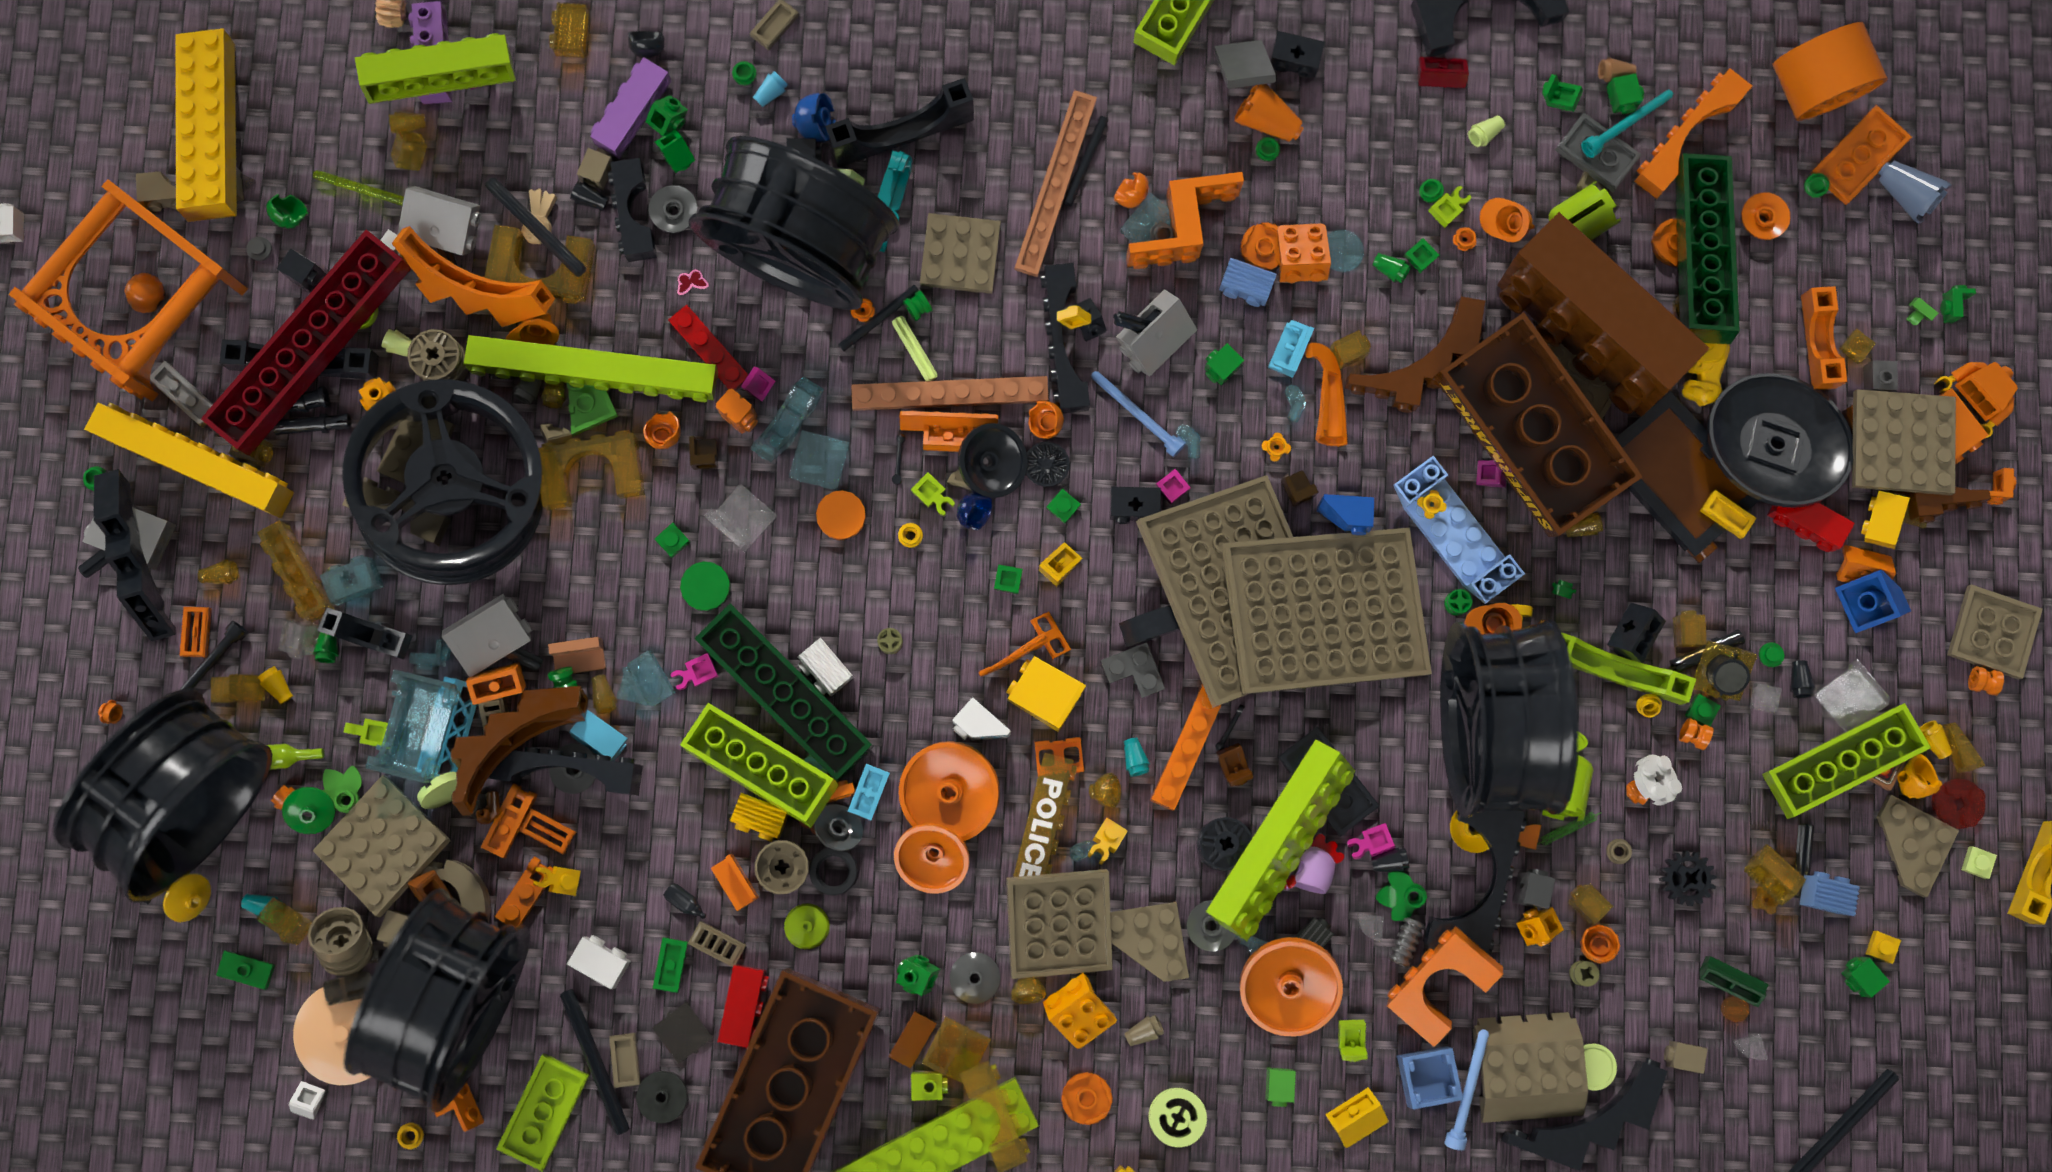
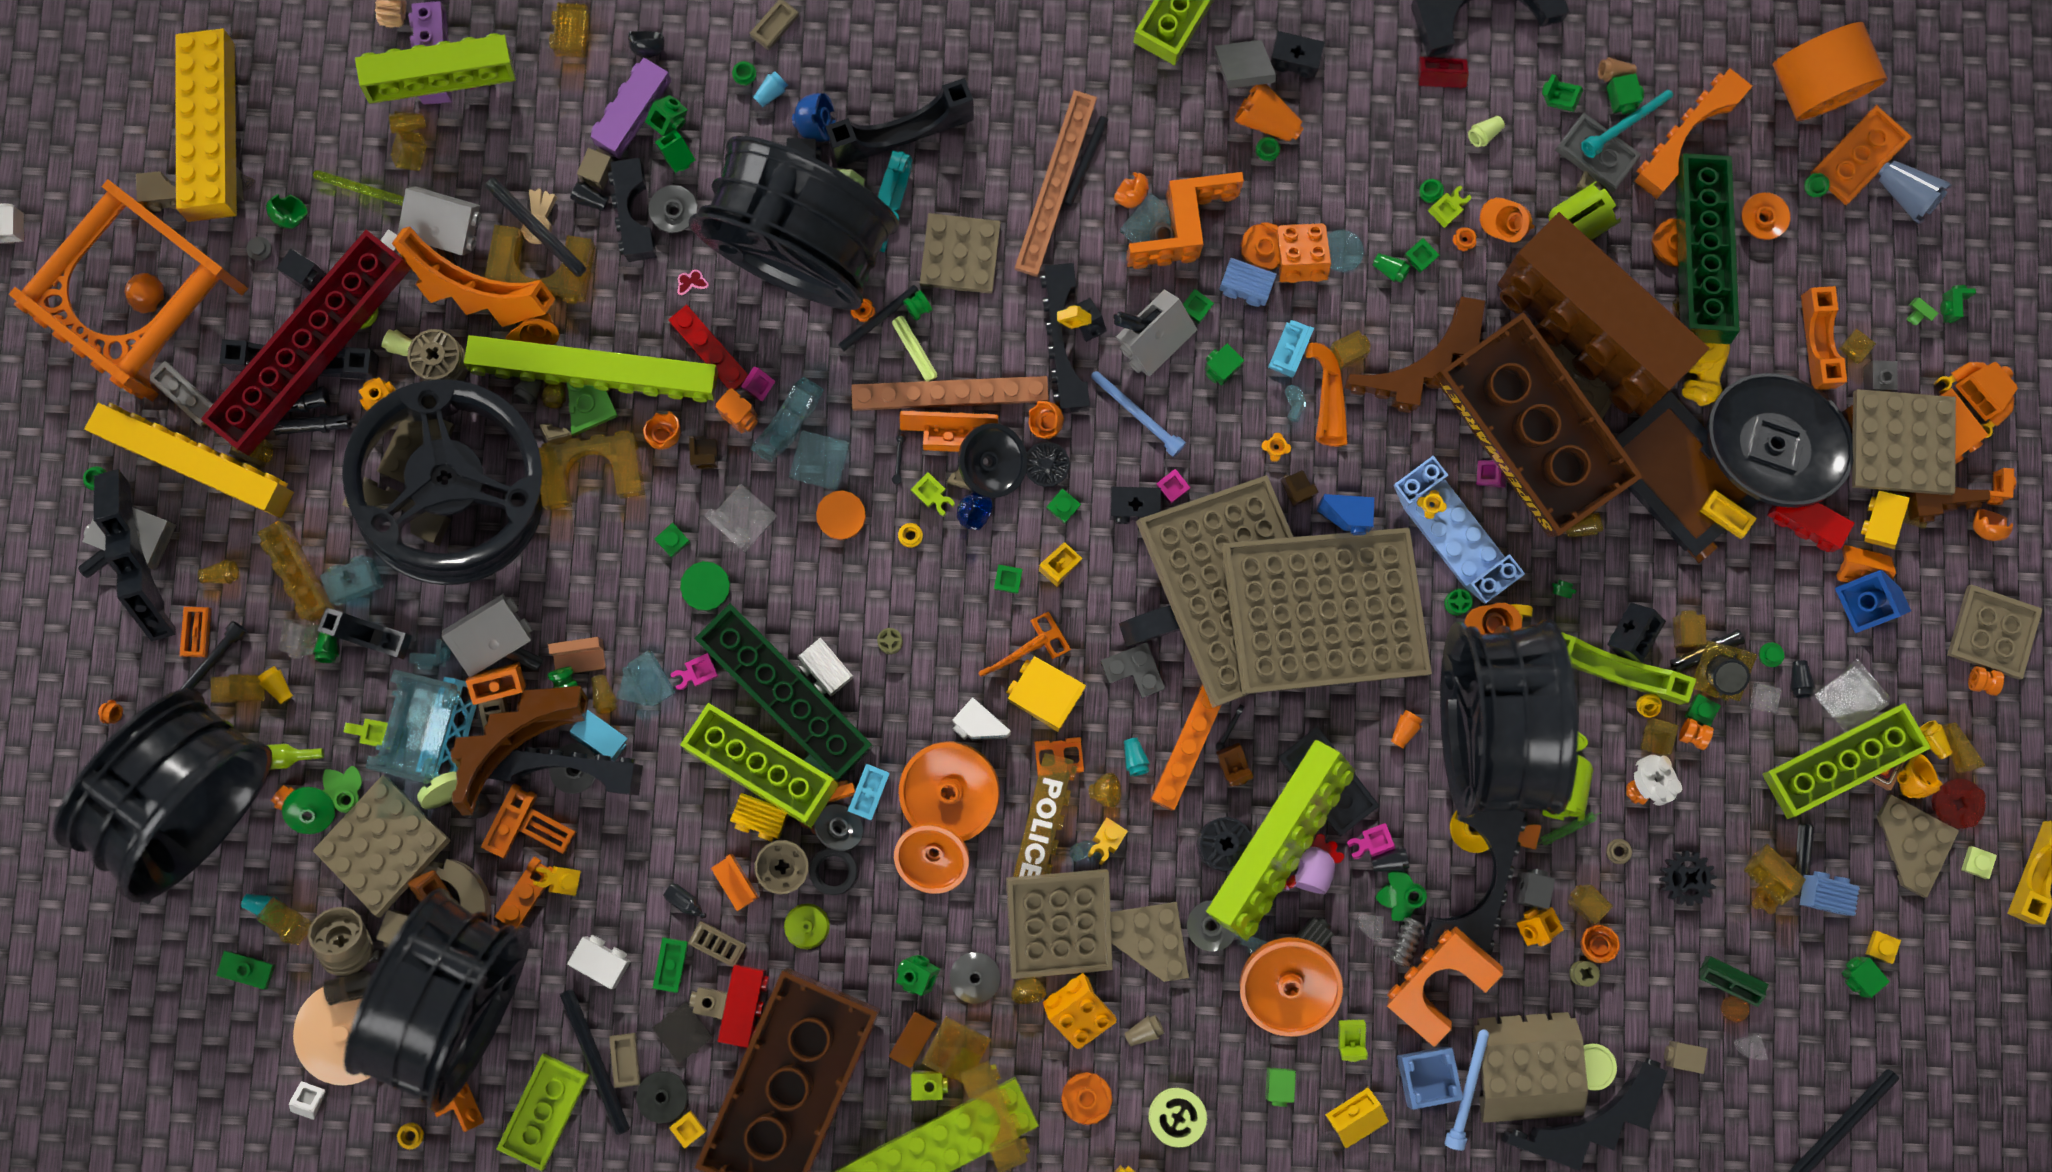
yellow dish [163,873,211,922] -> none
reddish brown arm [476,791,500,825] -> none
clear light blue arm [1176,425,1200,459] -> none
none -> yellow plate [669,1111,706,1148]
none -> dark tan brick [689,987,728,1019]
none -> green plate [1183,289,1214,324]
none -> orange cone [1391,710,1423,749]
none -> clear yellow panel [1640,718,1679,756]
none -> orange hair [1972,509,2013,541]

